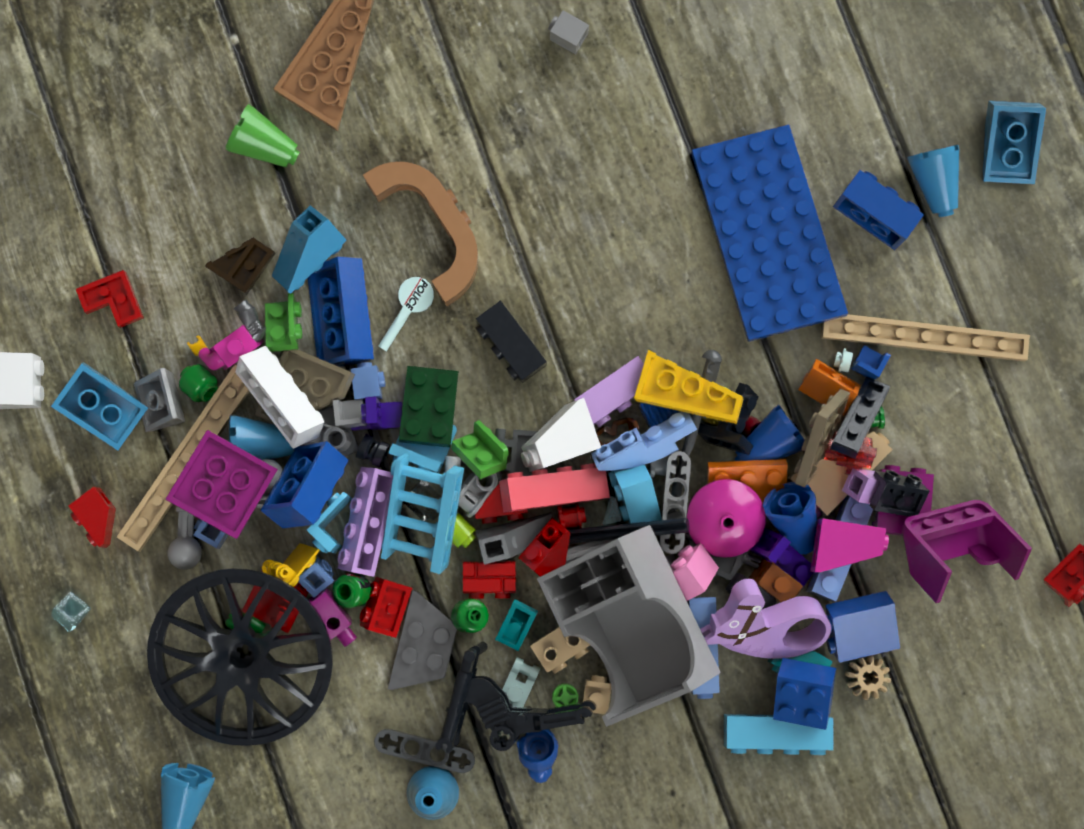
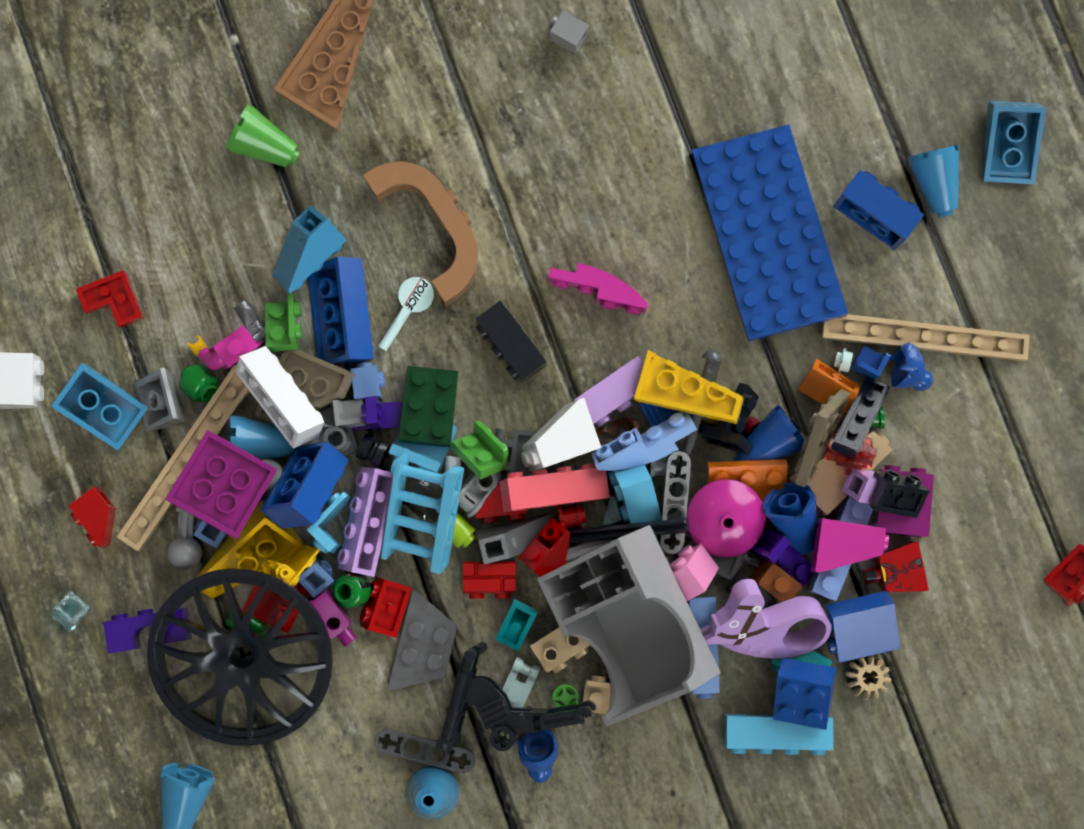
dark brown wing [205,237,276,295] -> none
green head [451,599,489,633] -> none
magenta windscreen [902,500,1032,604] -> none
none -> dark purple arch [103,608,192,654]
none -> yellow wedge [197,501,303,599]
none -> dark pink slope [548,263,648,315]
none -> red torso [862,541,929,592]
none -> blue piece [889,342,933,391]

